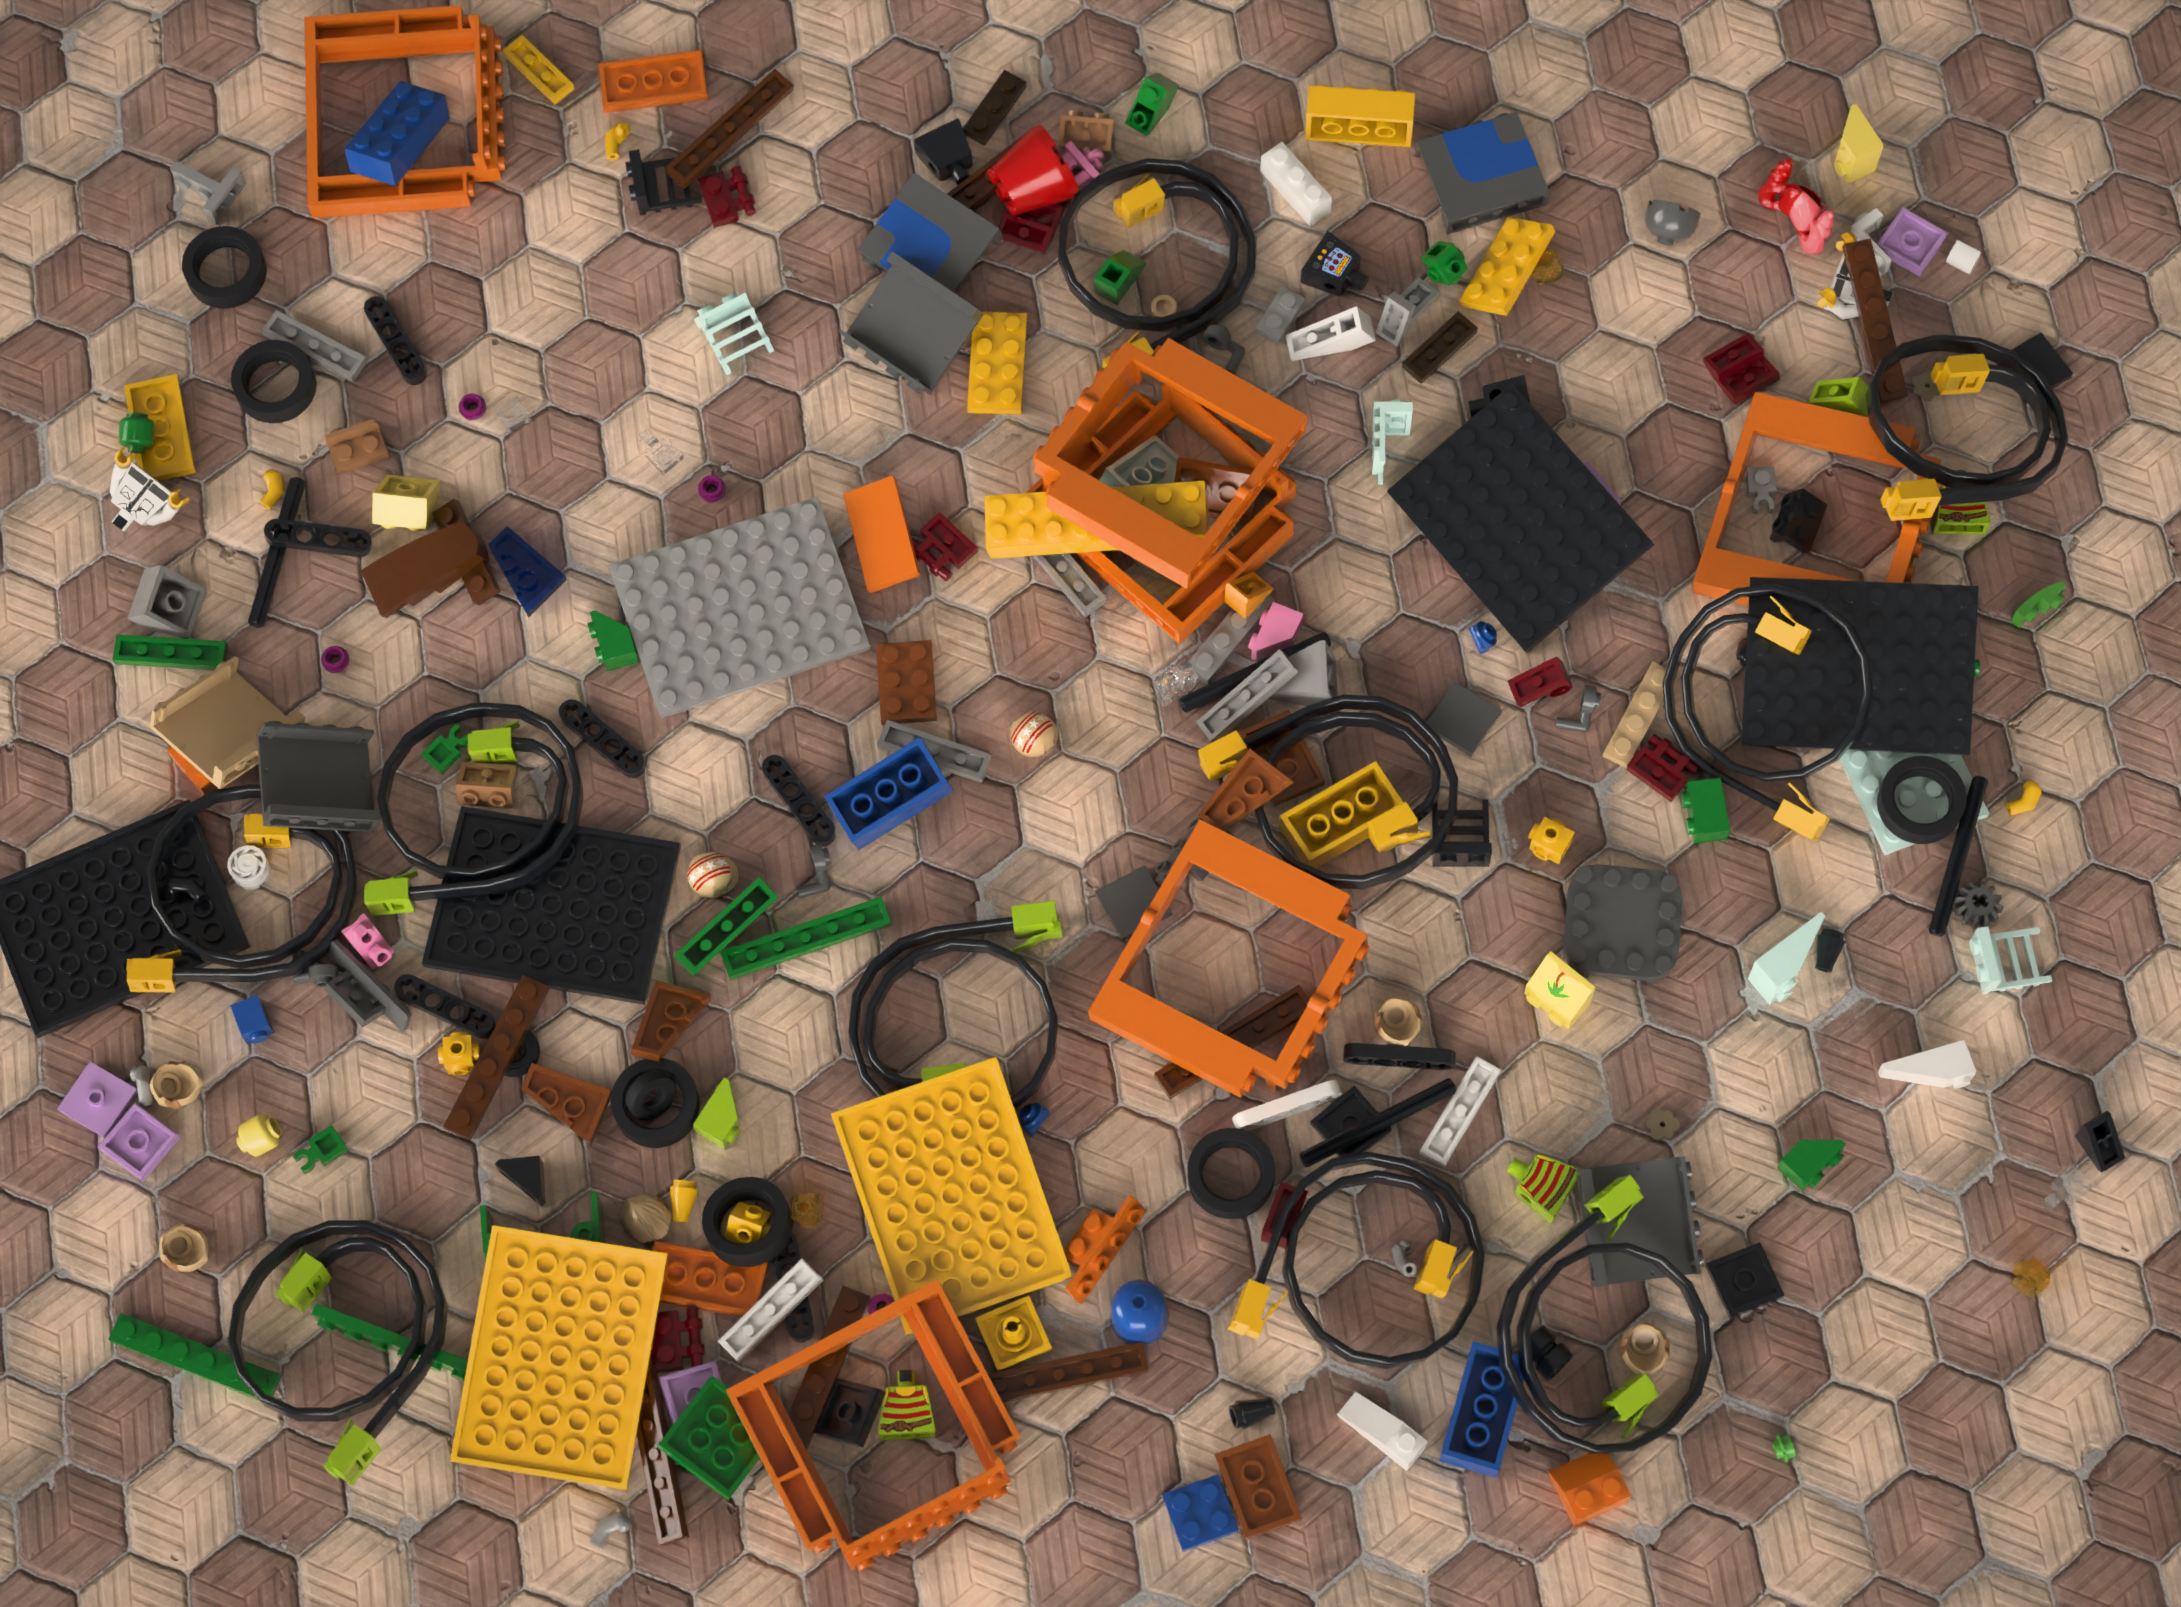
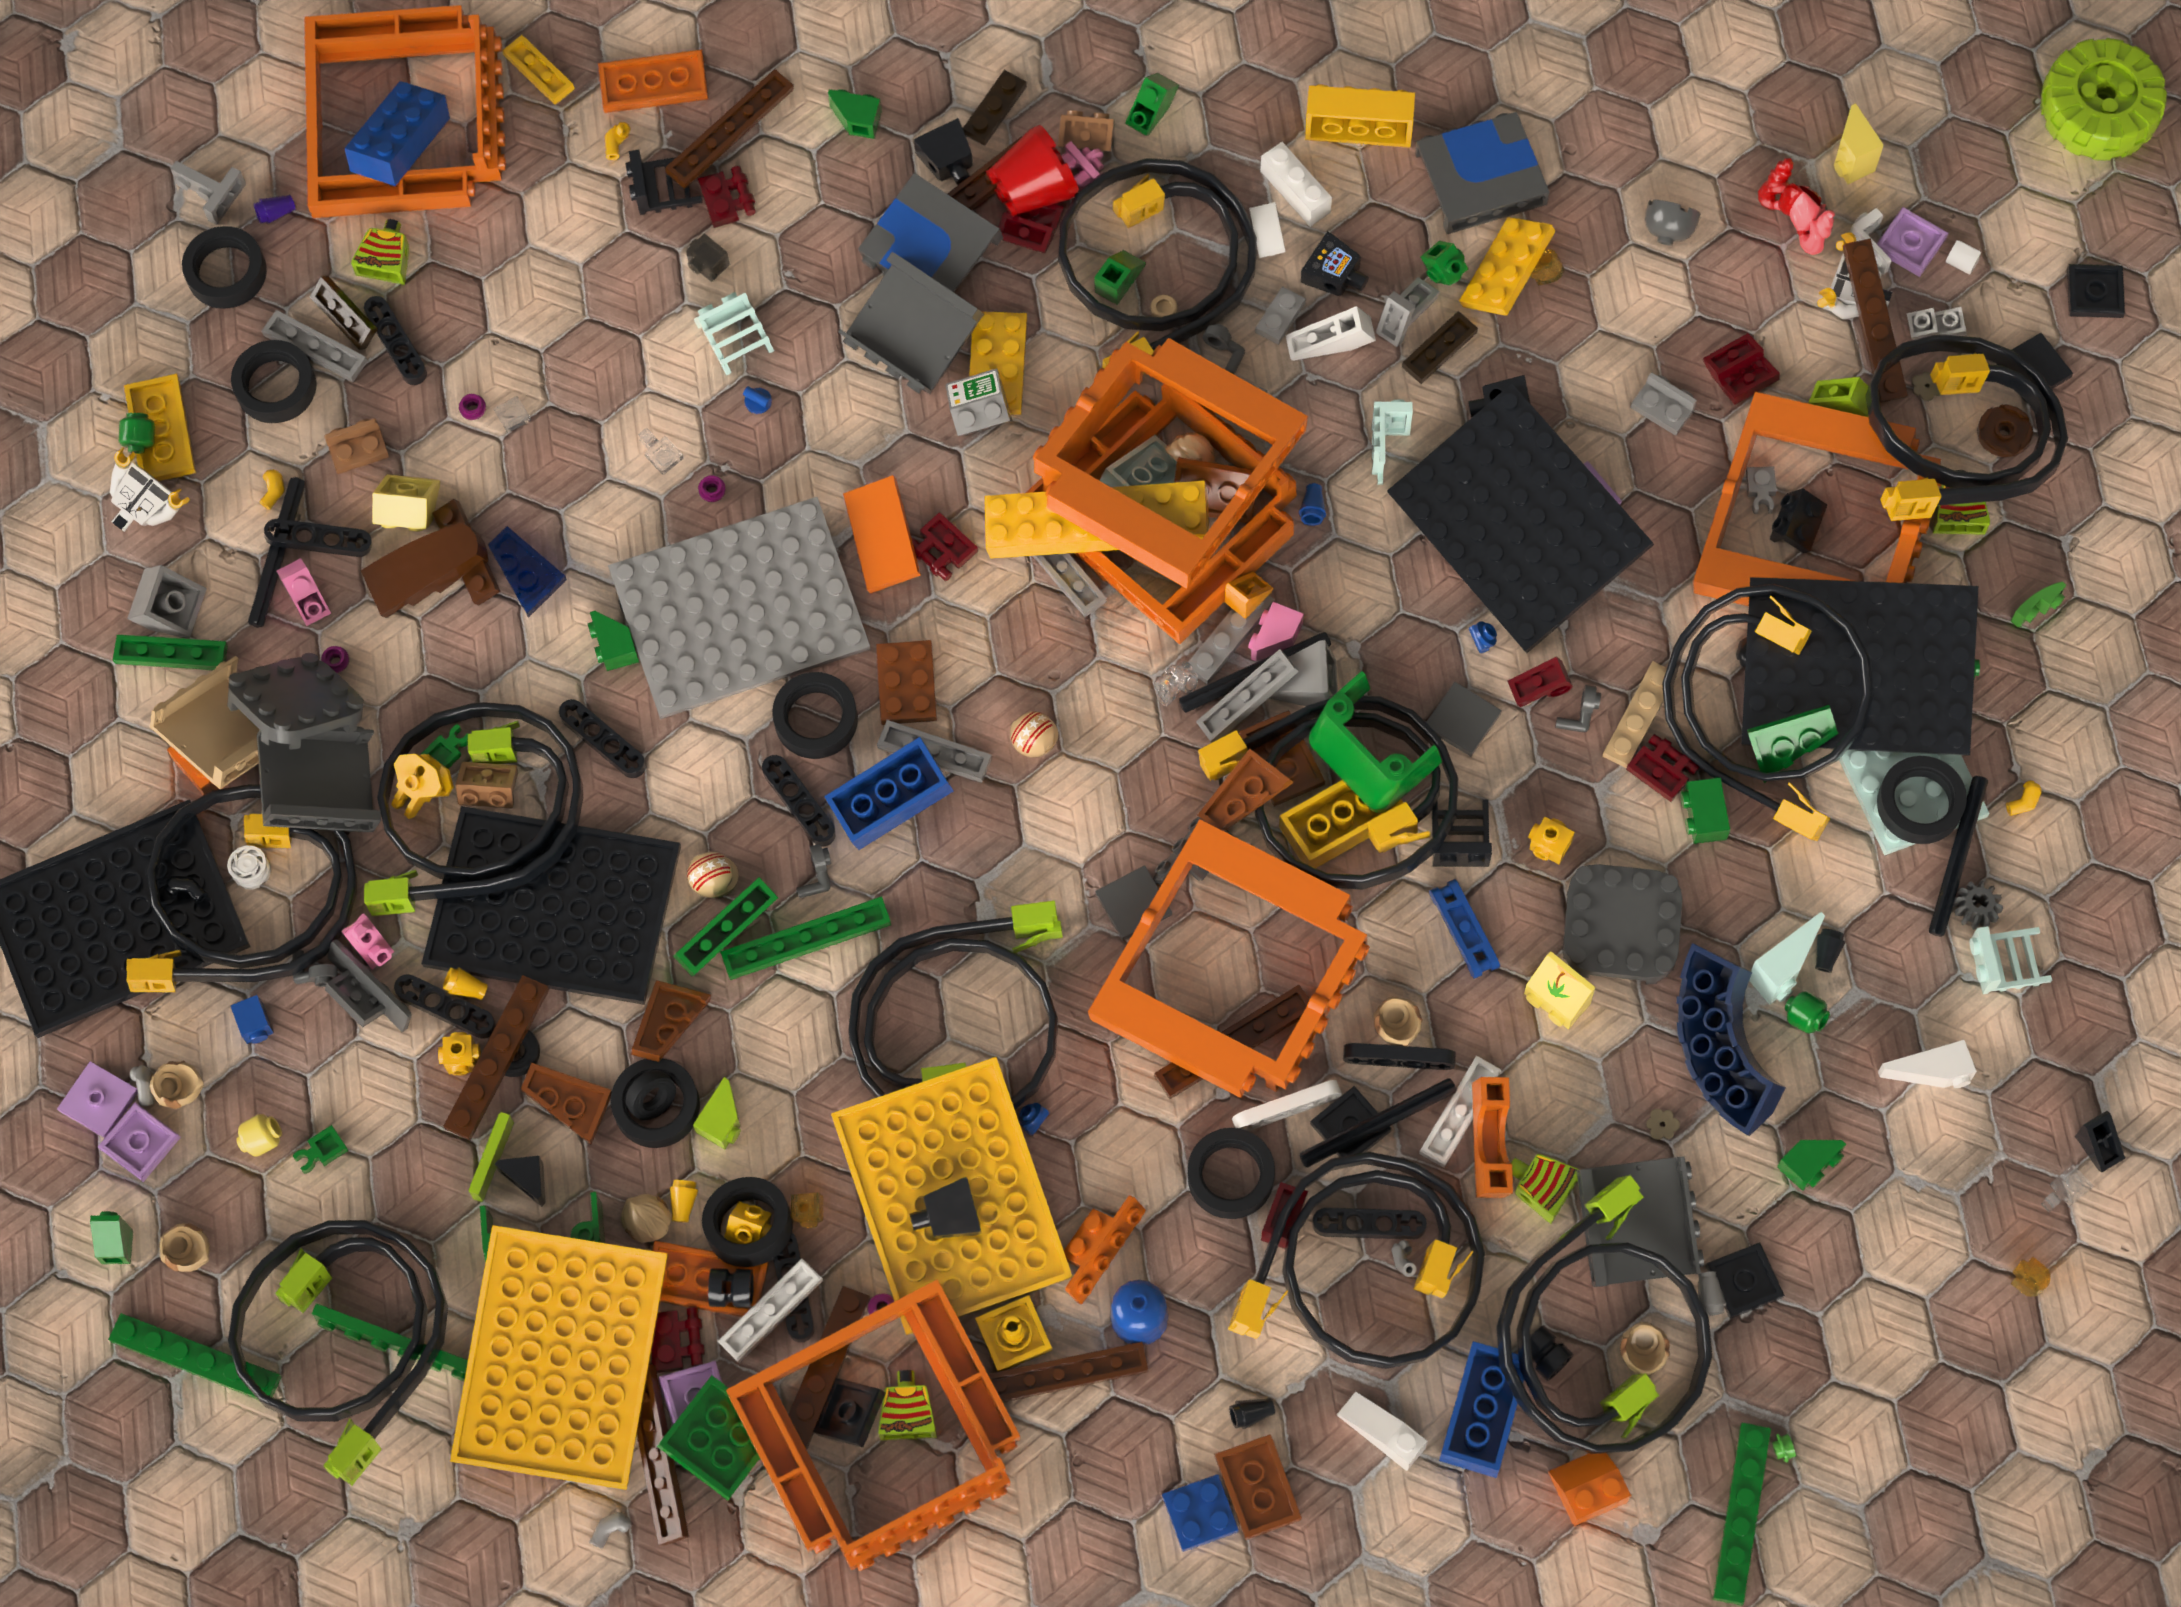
none -> slope [90,1211,133,1264]
none -> dark grey plate [227,653,364,750]
none -> dark purple cone [254,195,296,224]
none -> bright pink slope [277,558,331,626]
none -> dark brown plate [310,276,378,350]
none -> lime torso [351,219,409,285]
none -> yellow hinge [391,754,454,819]
none -> yellow cone [443,967,488,1000]
none -> lime tile [468,1112,514,1202]
none -> clear smoke brick [686,233,730,282]
none -> black wheel [708,1268,754,1308]
none -> blue plate [743,386,772,414]
none -> black tyre [772,672,858,759]
none -> green slope [828,89,882,139]
none -> black torso [910,1177,981,1239]
none -> light grey slope [945,369,1013,436]
none -> tan hair [1165,432,1215,463]
none -> white slope [1249,202,1286,258]
none -> blue cone [1299,483,1326,526]
none -> green windscreen [1309,671,1442,813]
none -> black beam [1312,1208,1427,1240]
none -> blue plate [1429,879,1500,979]
none -> orange arch [1472,1077,1513,1198]
none -> light grey bracket [1630,372,1697,436]
none -> dark blue brick [1676,943,1786,1136]
none -> light grey cone [1698,1272,1726,1316]
none -> green plate [1712,1422,1771,1606]
none -> wing [1747,705,1838,783]
none -> green head [1785,991,1830,1034]
none -> white slope [1907,307,1967,340]
none -> reddish brown plate [1977,404,2033,457]
none -> lime wheel [2040,38,2167,161]
none -> black tile [2067,264,2125,318]

